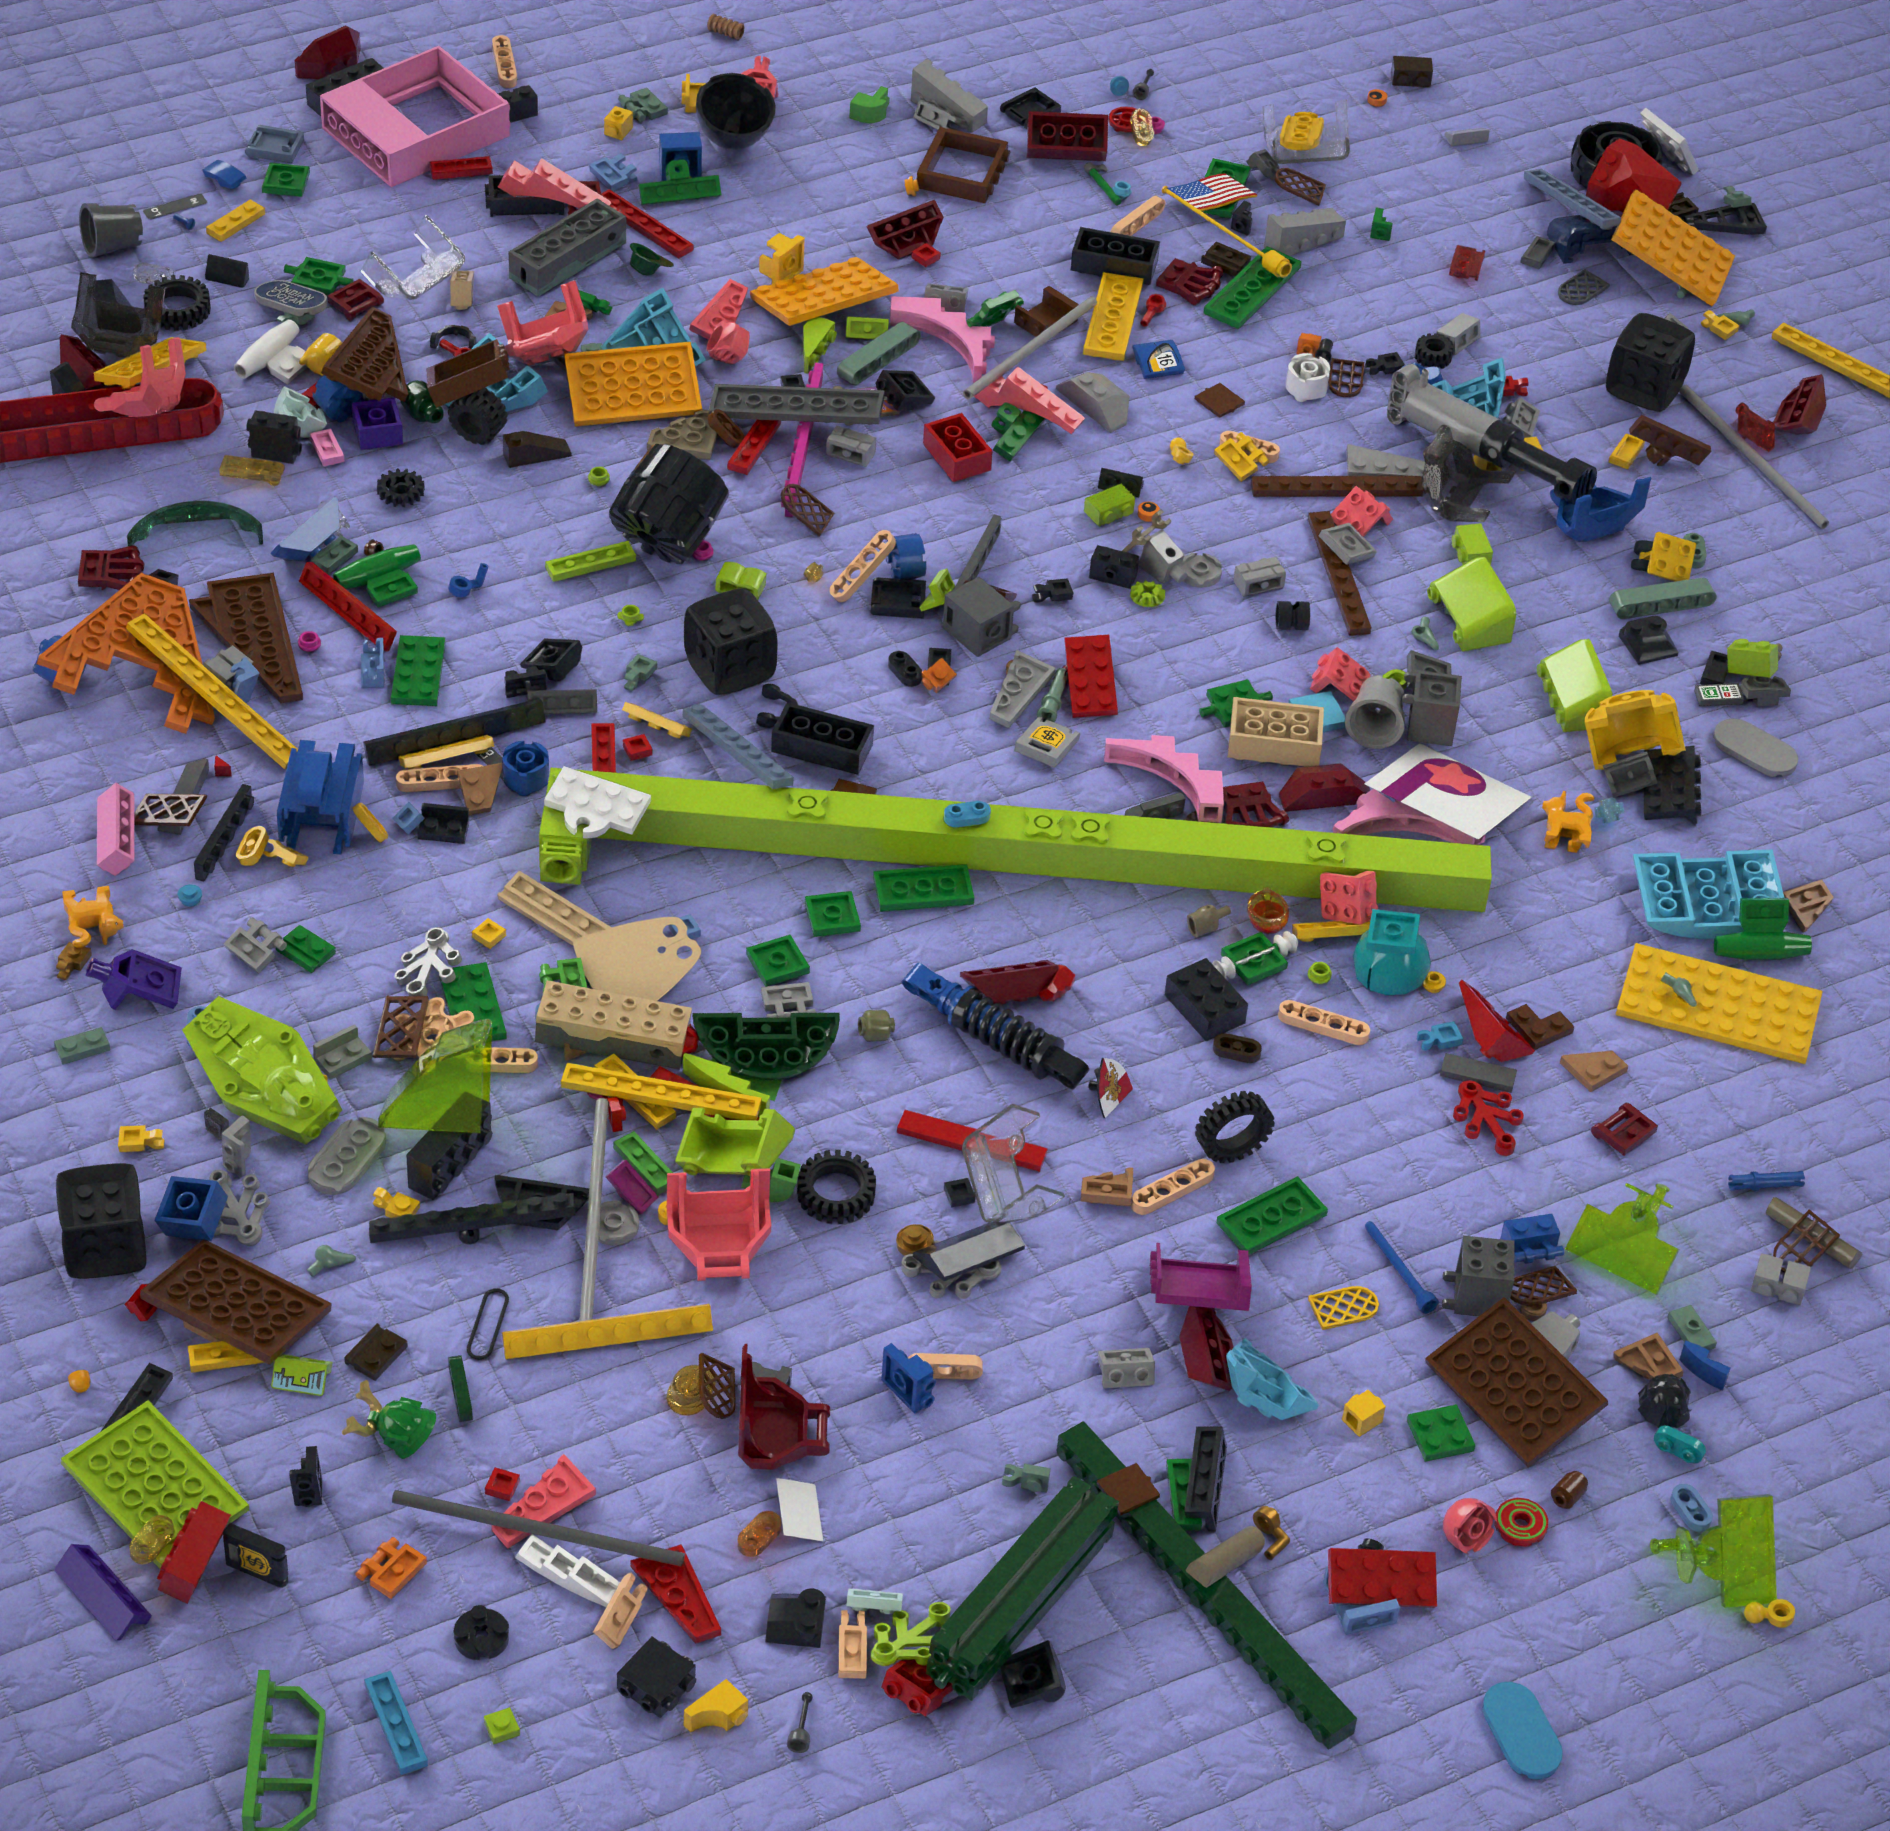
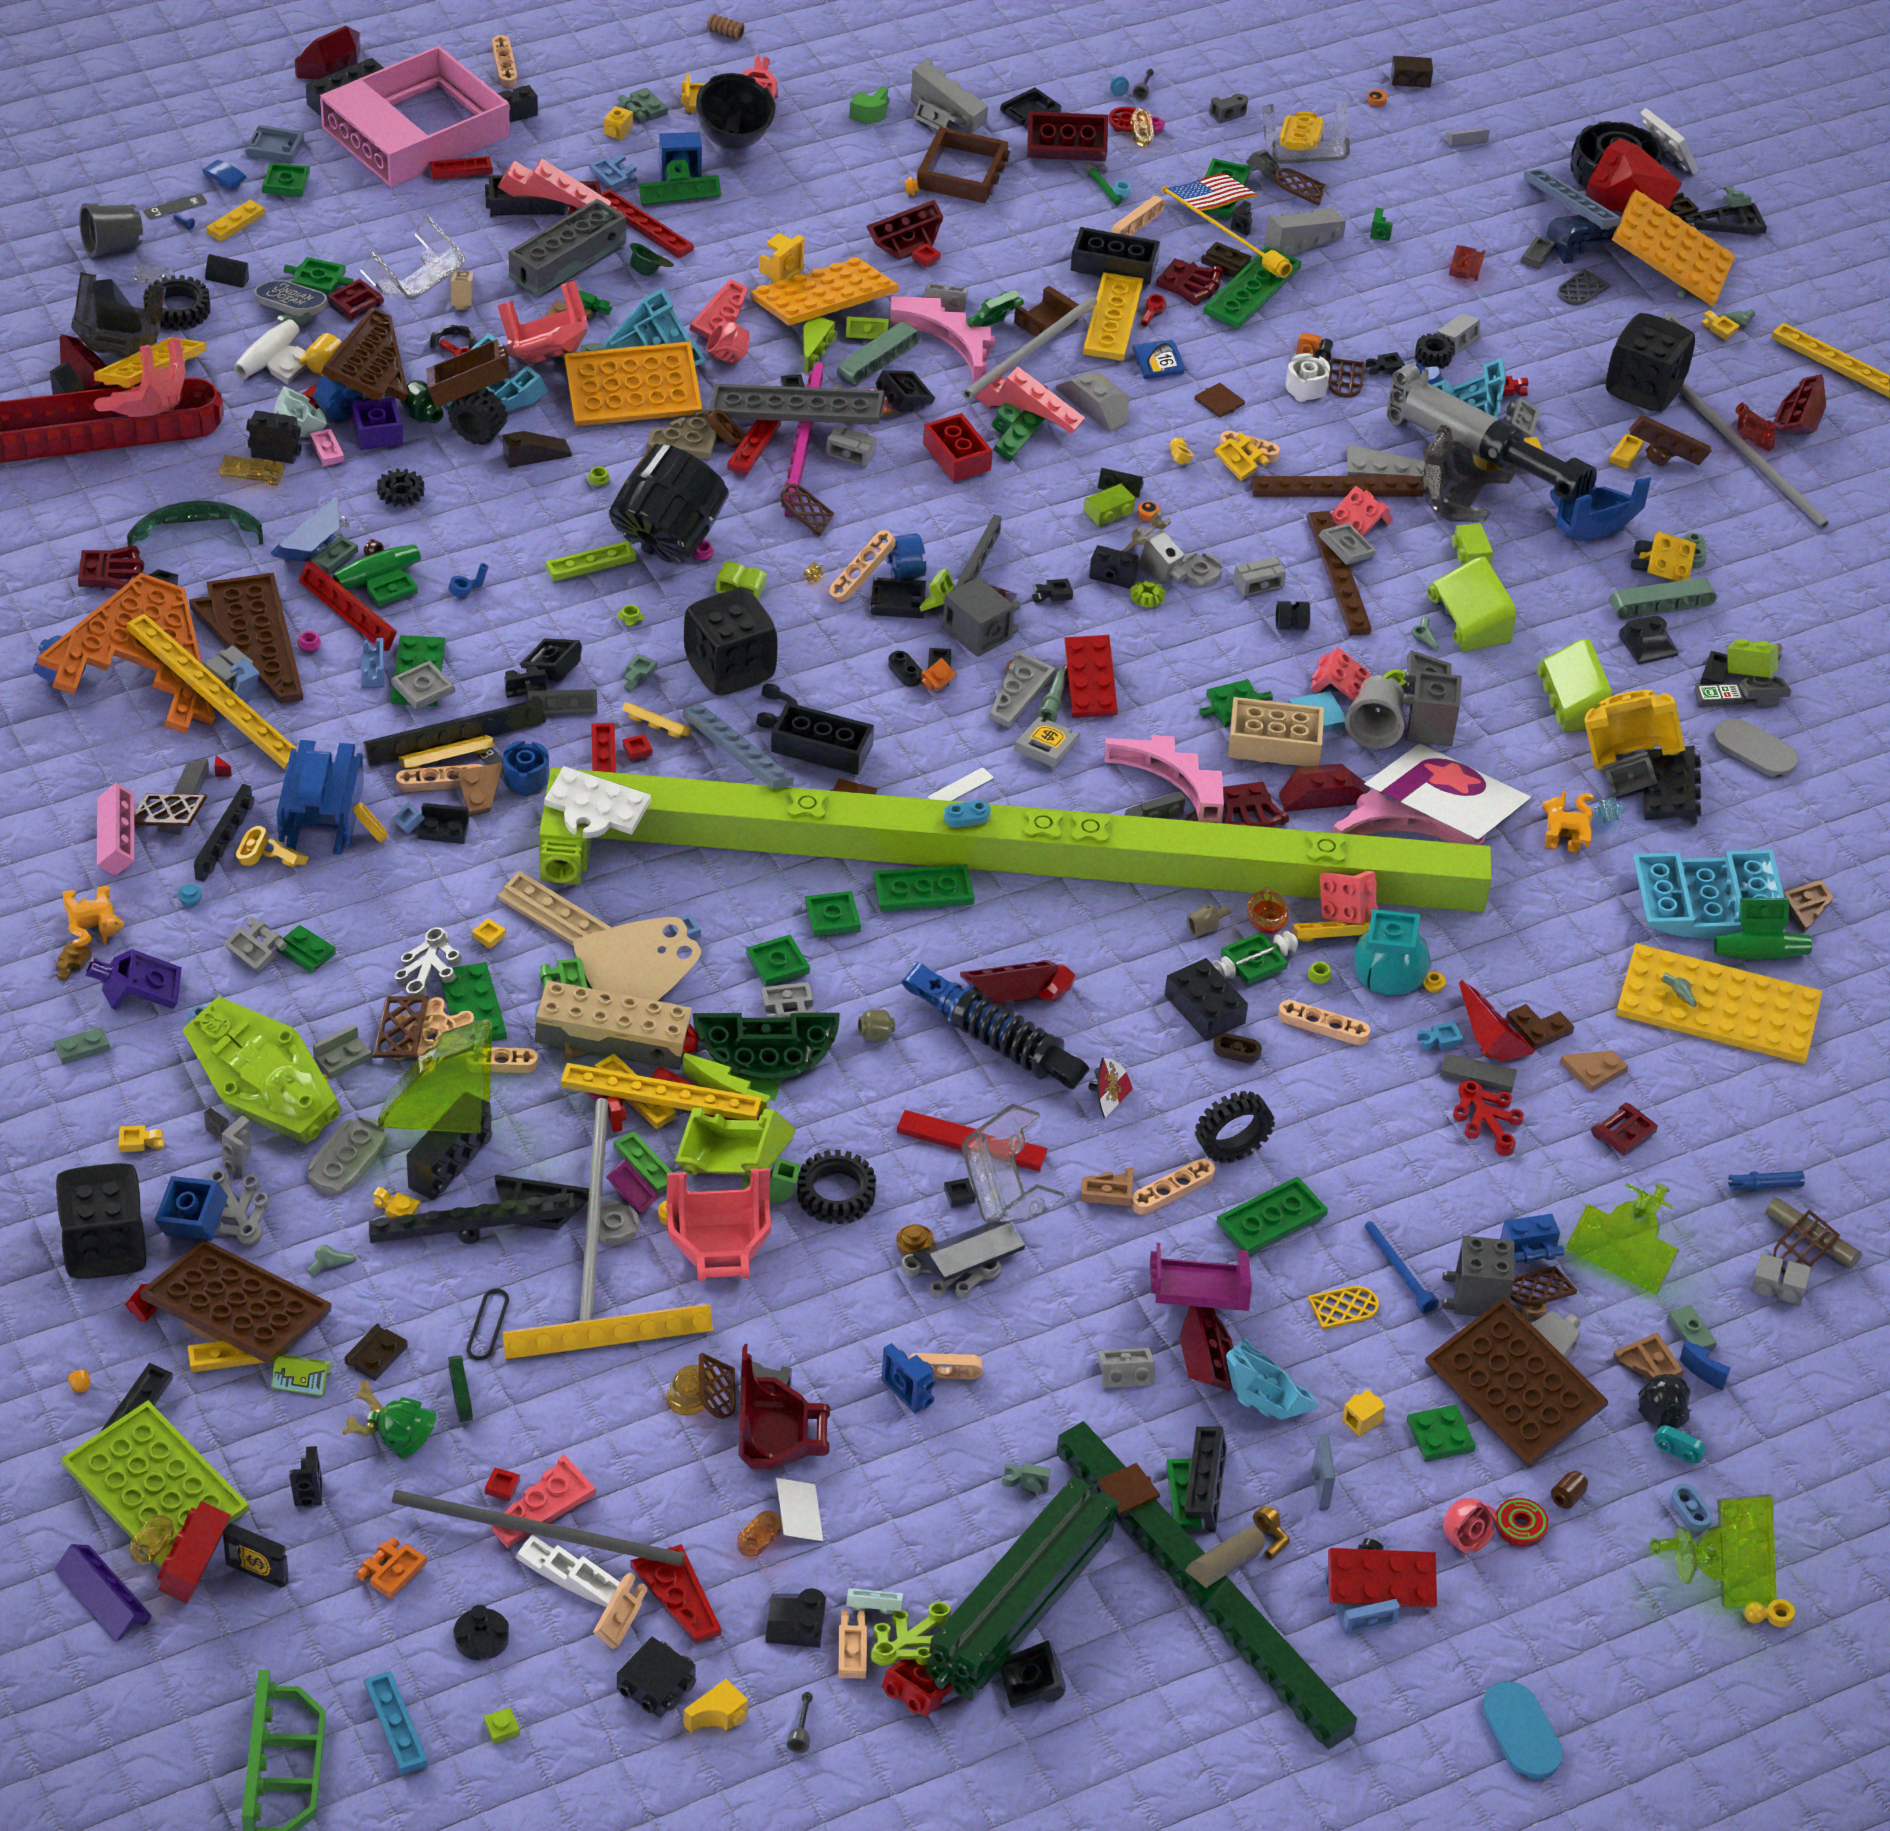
none -> light grey tile [391,661,455,710]
none -> white sticker [928,768,993,801]
none -> dark grey leg [1209,94,1248,124]
none -> sand blue plate [1312,1434,1335,1510]

